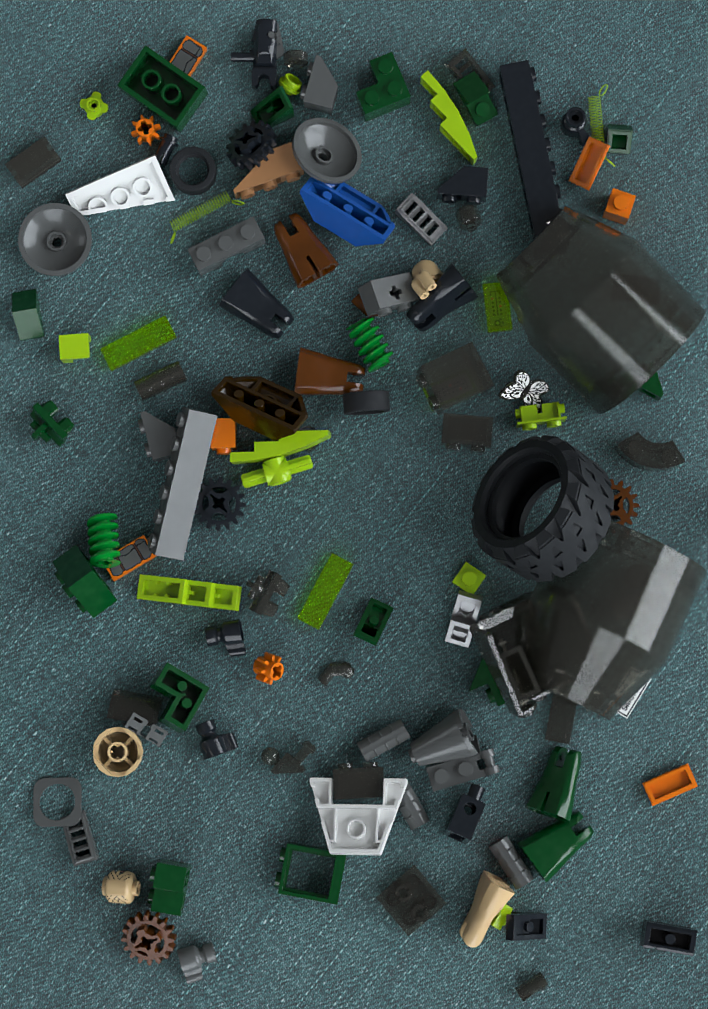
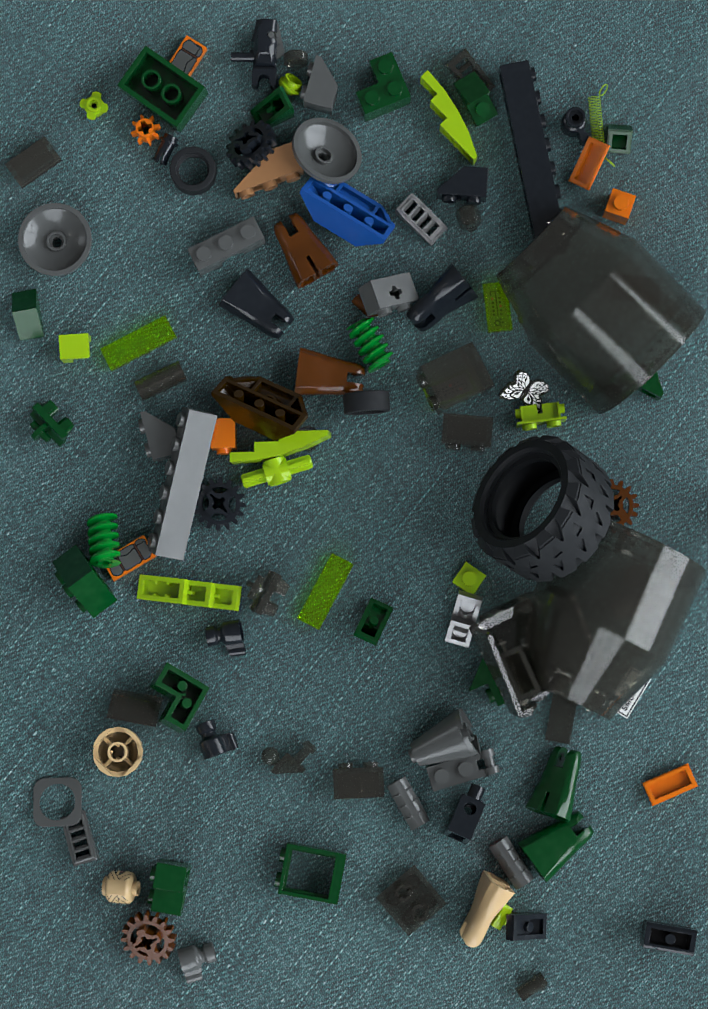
white wing [65,154,175,216] -> none
dark grey piece [121,712,168,746] -> none
lime piece [170,191,245,244] -> none
orange gear [253,652,284,685] -> none
white wing [310,778,408,856] -> none
clear smoke arm [317,661,355,686] -> none
dark grey axle [357,719,411,762] -> none
tan piece [411,260,443,299] -> none
clear smoke brick [614,432,685,472] -> none

